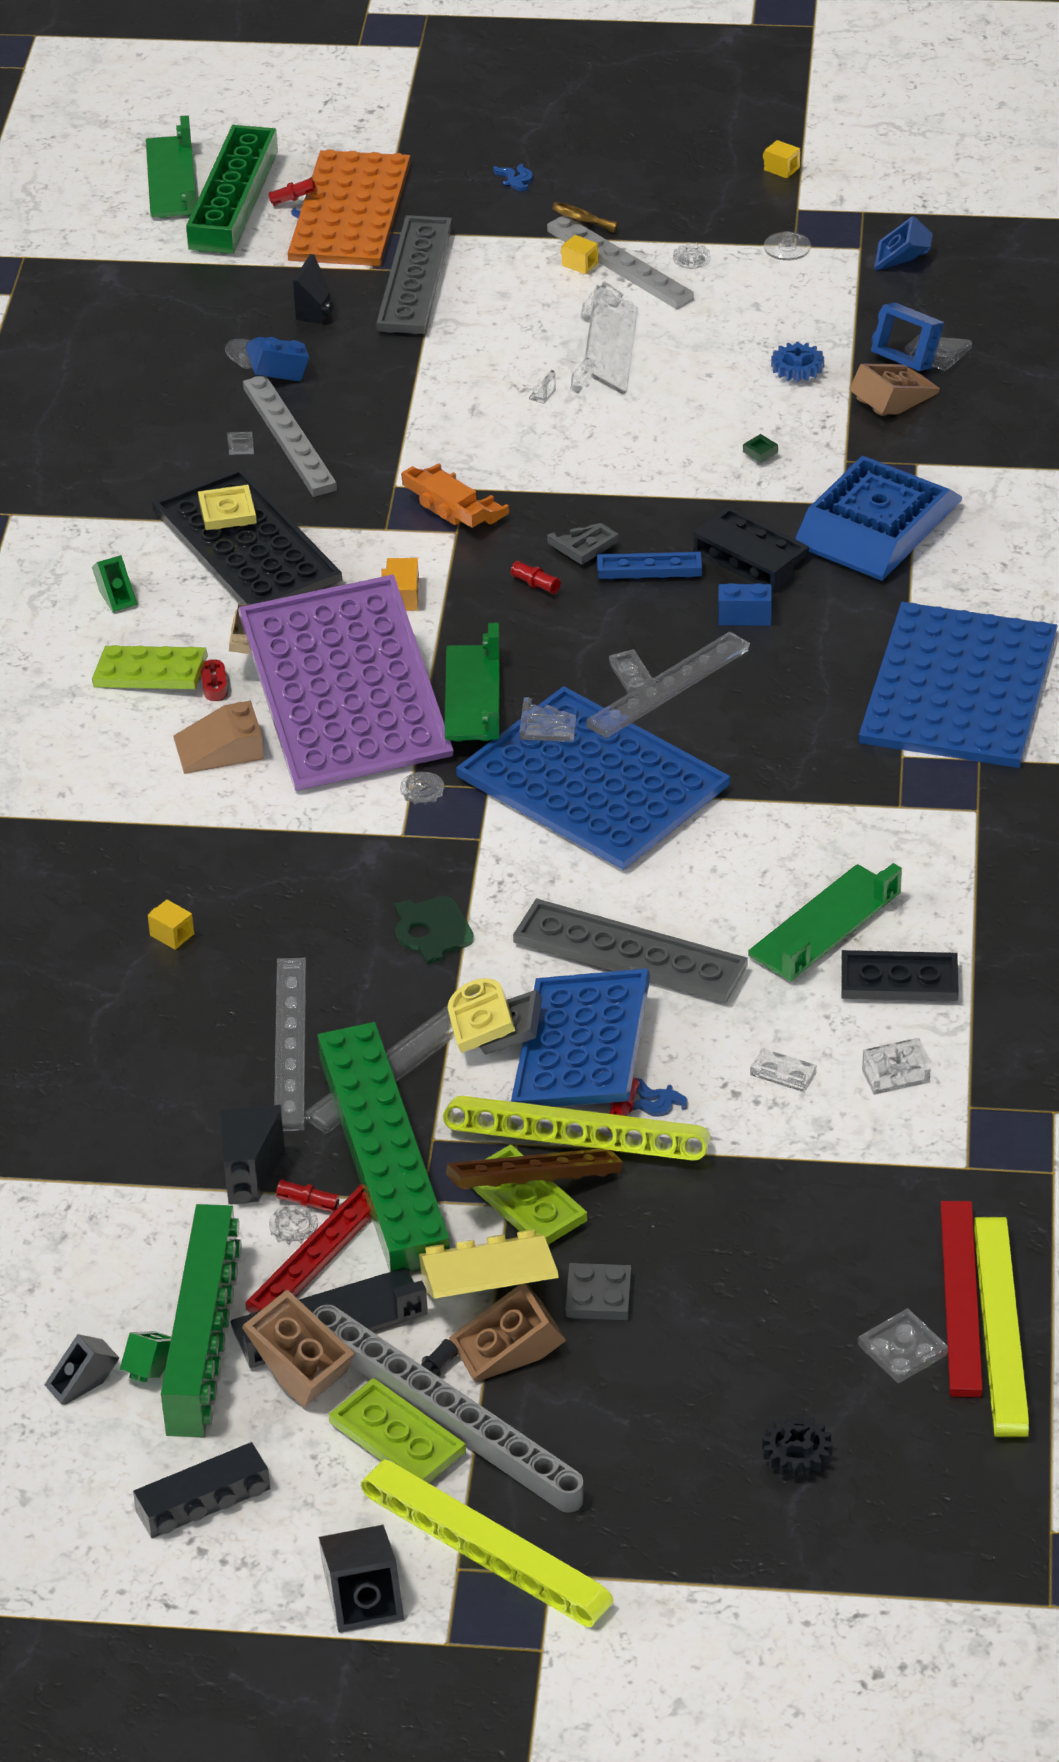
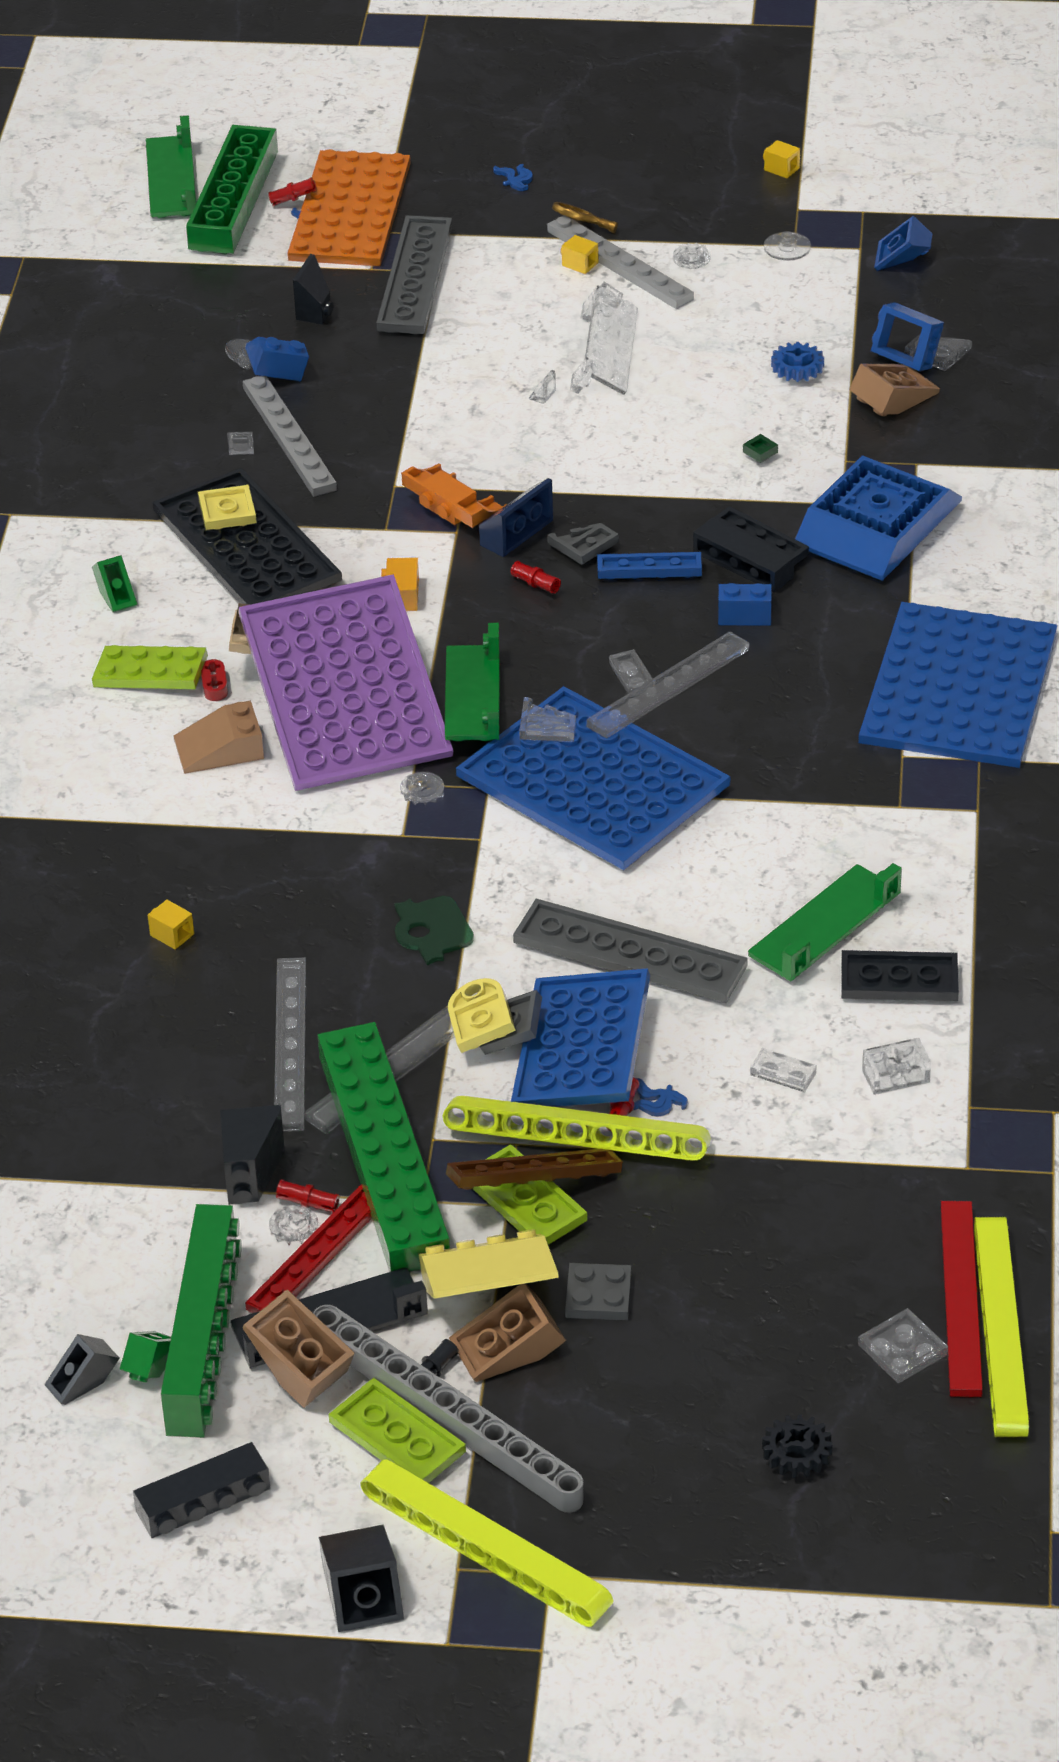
none -> dark blue slope [479,478,553,557]

